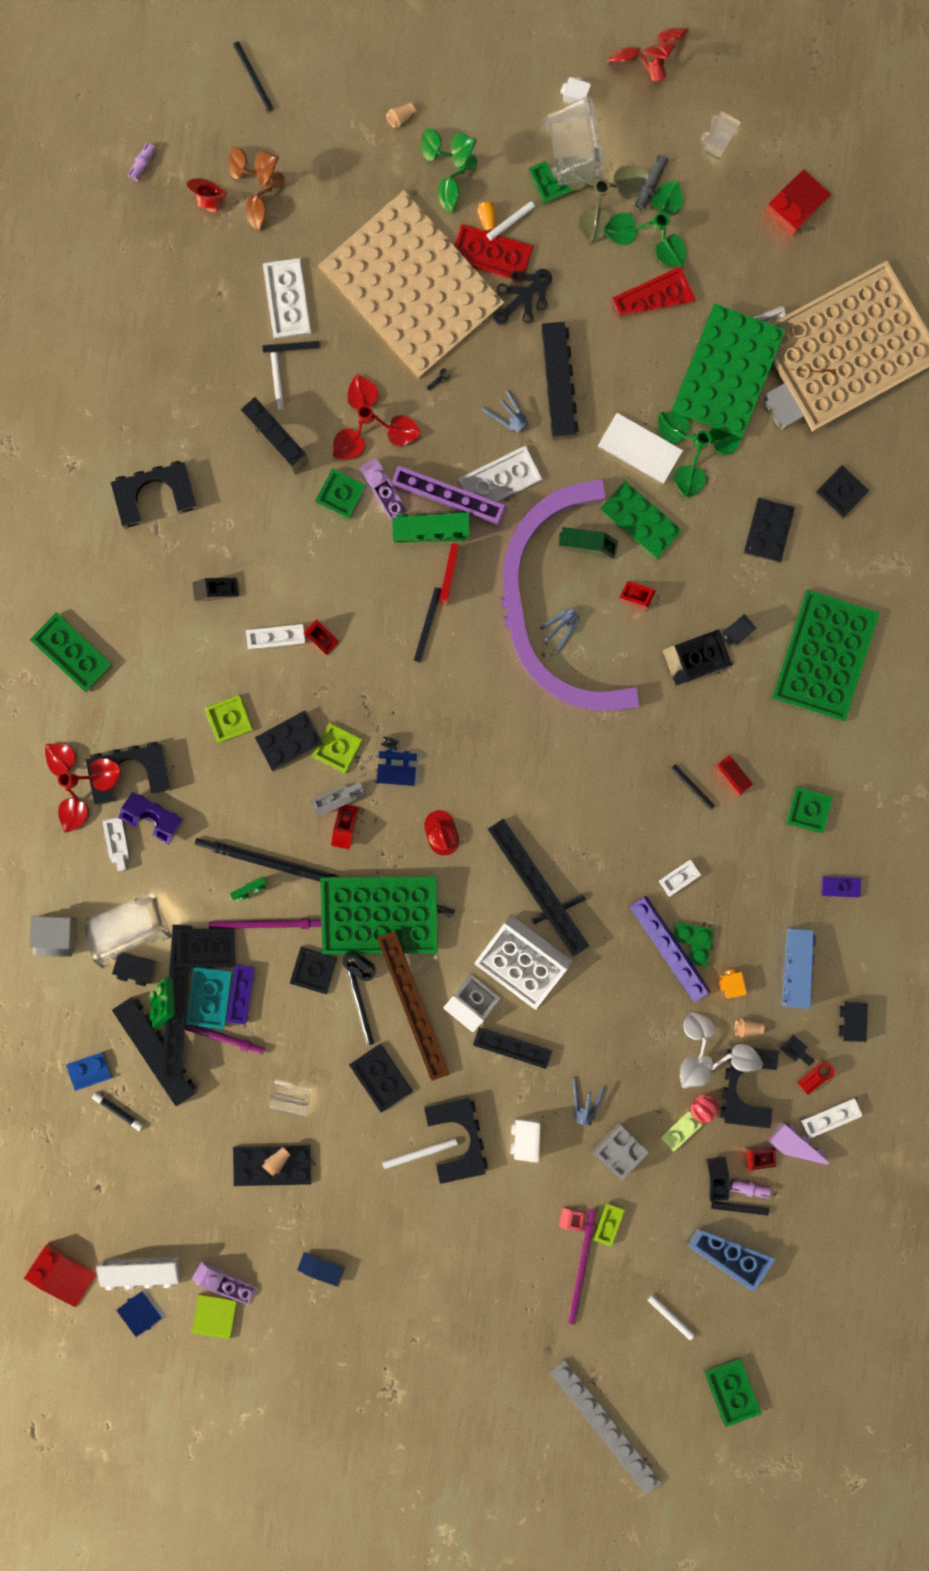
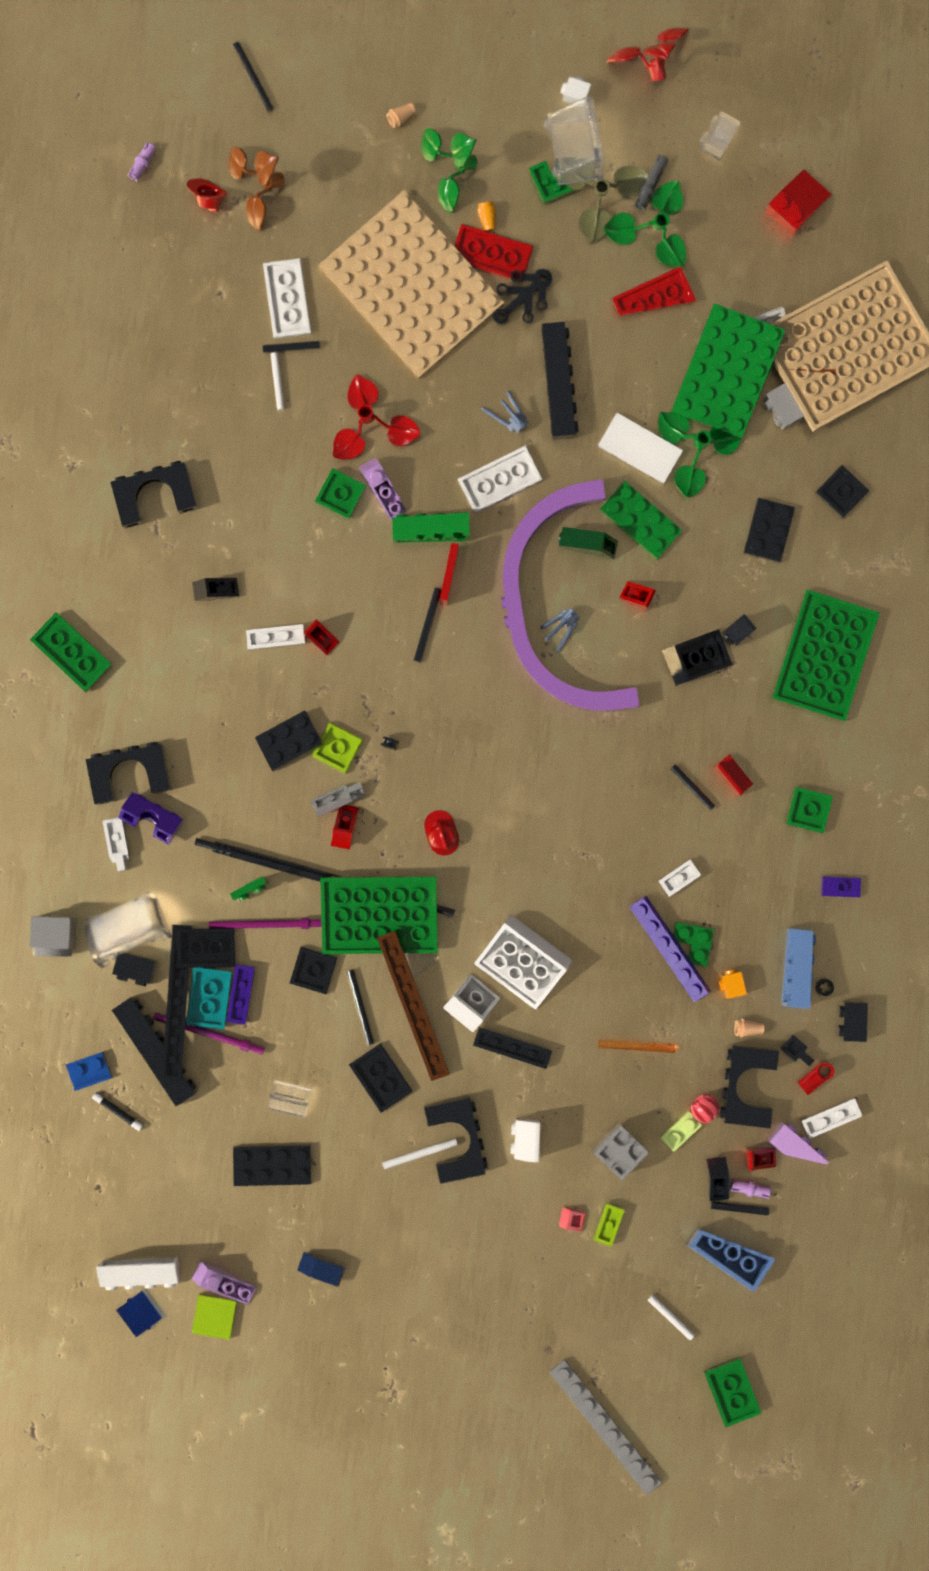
red slope [23,1242,97,1307] -> none
red plant [45,744,121,832] -> none
green plate [149,978,174,1028] -> none
lime tile [204,694,254,744] -> none
black arch [241,397,309,475] -> none
light nougat cone [262,1147,290,1177] -> none
black beam [342,951,375,981] -> none
clear blue plate [376,749,417,786] -> none
medium lavender brick [391,466,507,526] -> none
black hand [426,368,451,390] -> none
white bar [487,201,535,240] -> none
black plate [487,819,589,957] -> none
black bar [531,893,586,925] -> none
magenta bar [568,1208,597,1325] -> none
sand blue plant [573,1077,605,1125] -> none
white plant [680,1012,763,1088] -> none
none -> clear orange bar [598,1040,675,1053]
none -> black bush [815,979,834,996]

